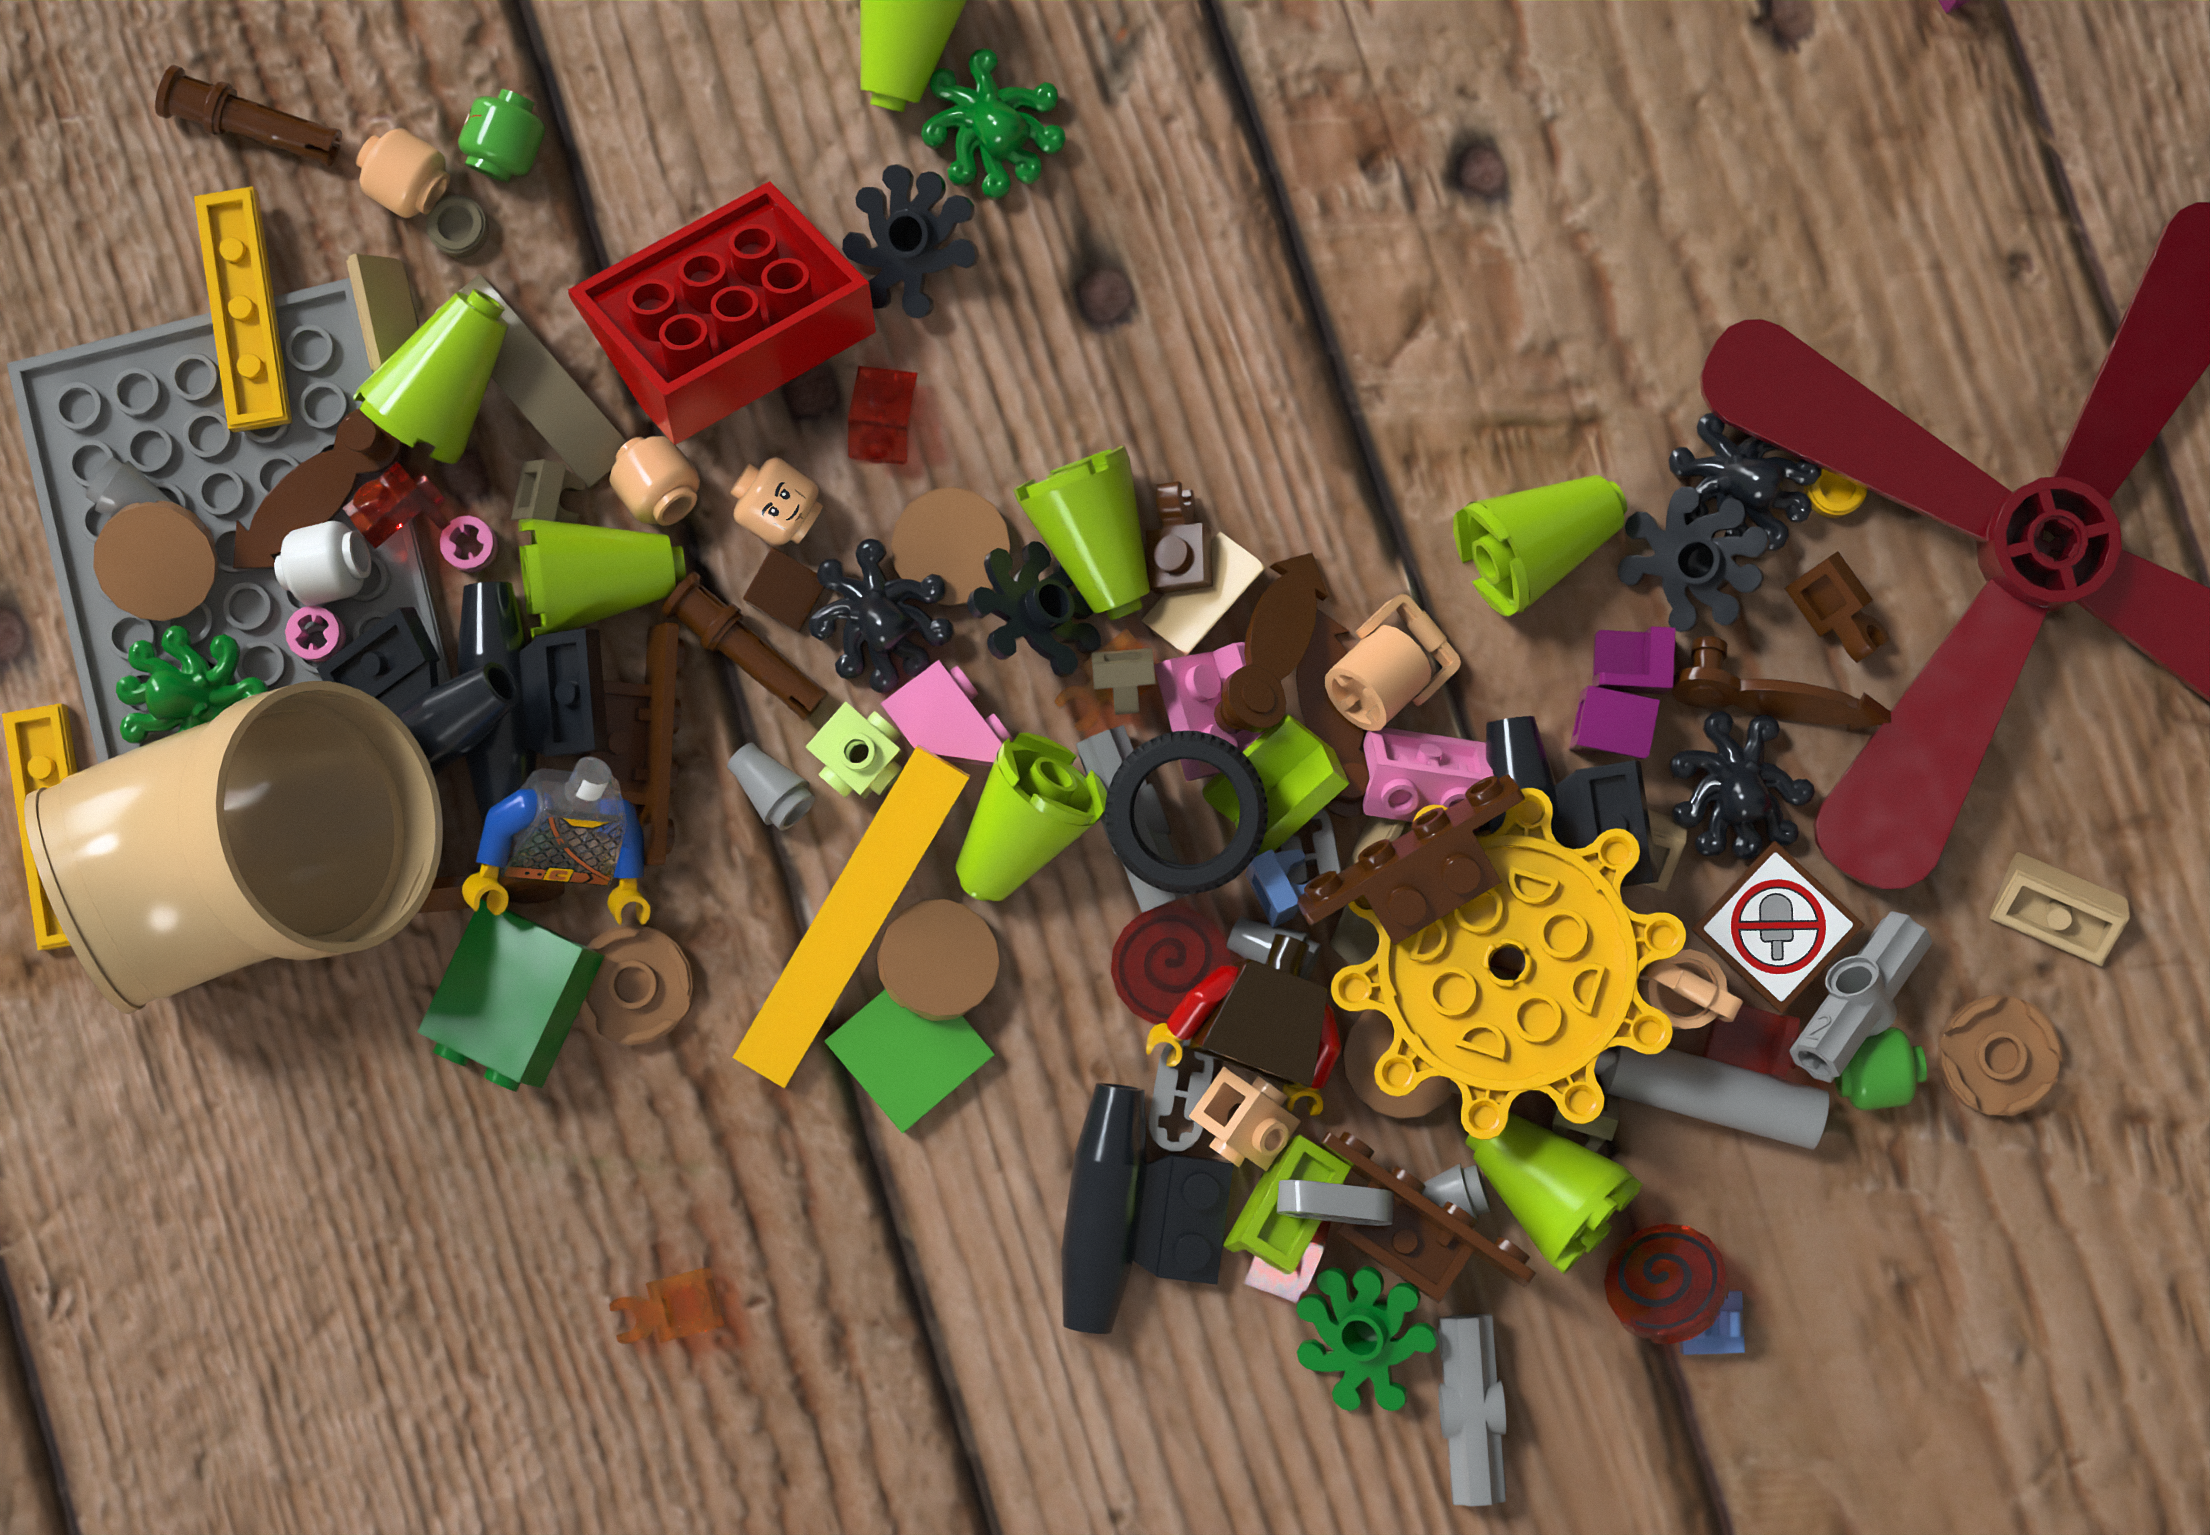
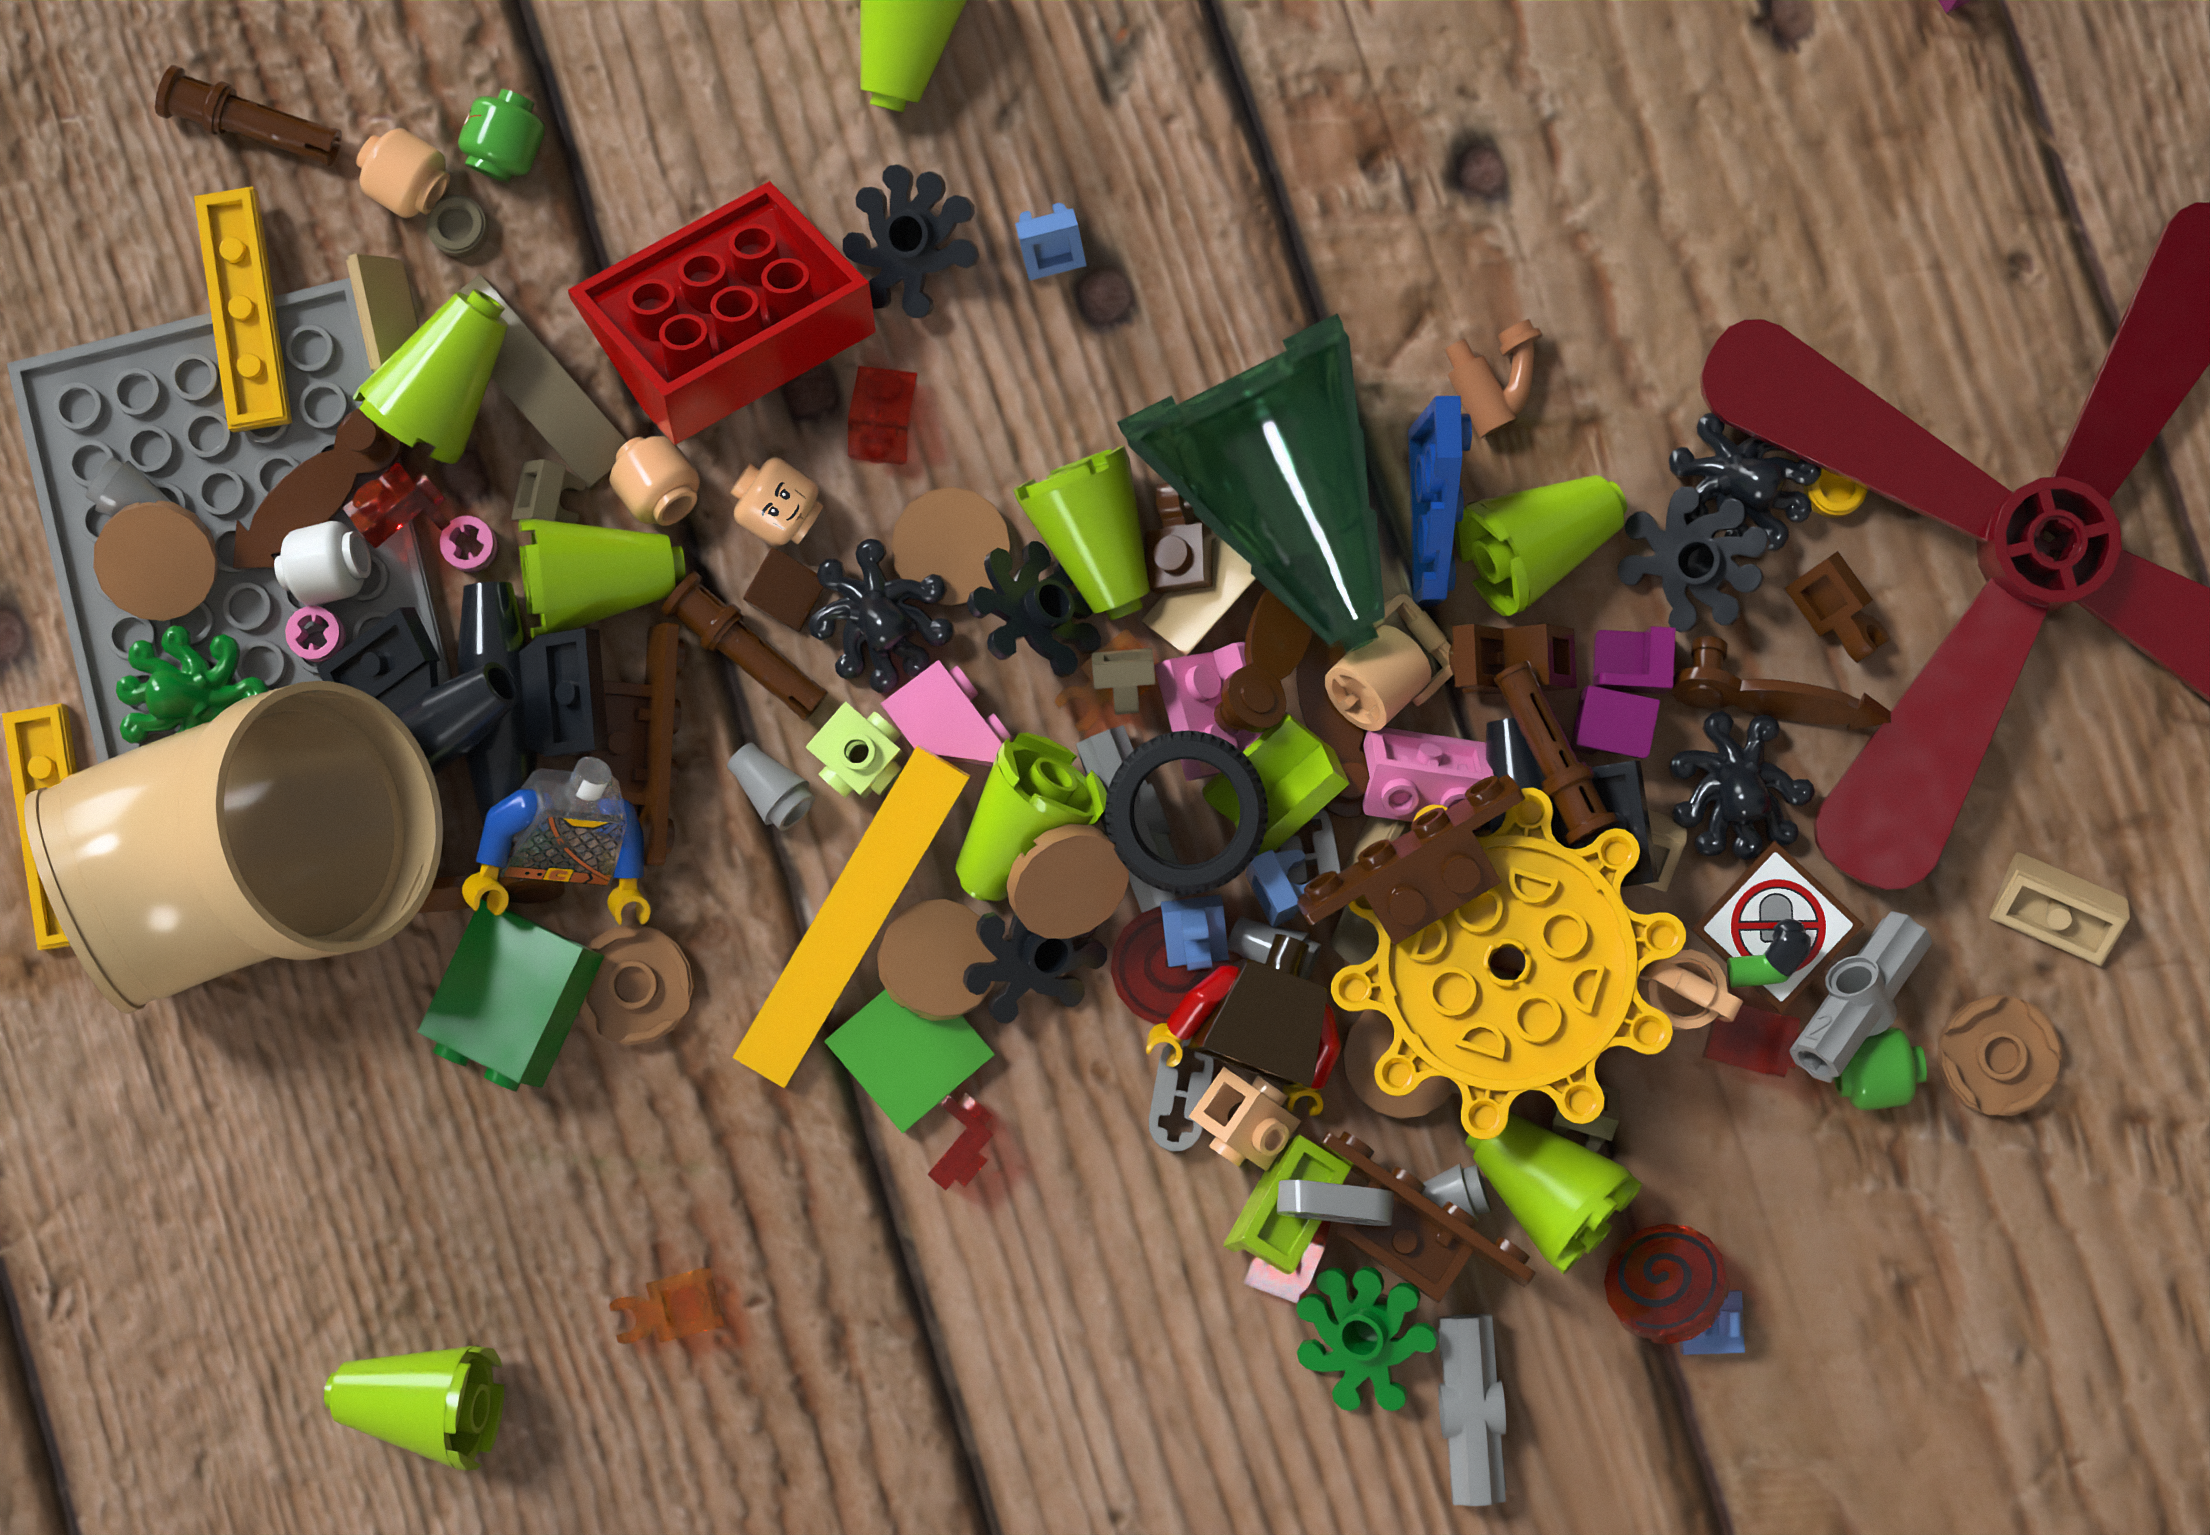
green animal [921,48,1066,200] -> none
black plate [1061,1083,1234,1334] -> none
light grey piece [1594,1046,1829,1150] -> none
none -> lime cone [324,1345,504,1470]
none -> clear red bracket [927,1093,996,1191]
none -> black animal [963,912,1107,1024]
none -> medium nougat tile [1006,824,1129,939]
none -> medium blue tile [1015,203,1087,281]
none -> clear green cone [1117,313,1385,654]
none -> medium blue tile [1161,895,1229,971]
none -> blue plate [1408,396,1472,607]
none -> nougat plant [1445,319,1543,439]
none -> reddish brown brick [1449,624,1577,694]
none -> reddish brown pin [1493,661,1619,846]
none -> arm [1727,919,1811,988]

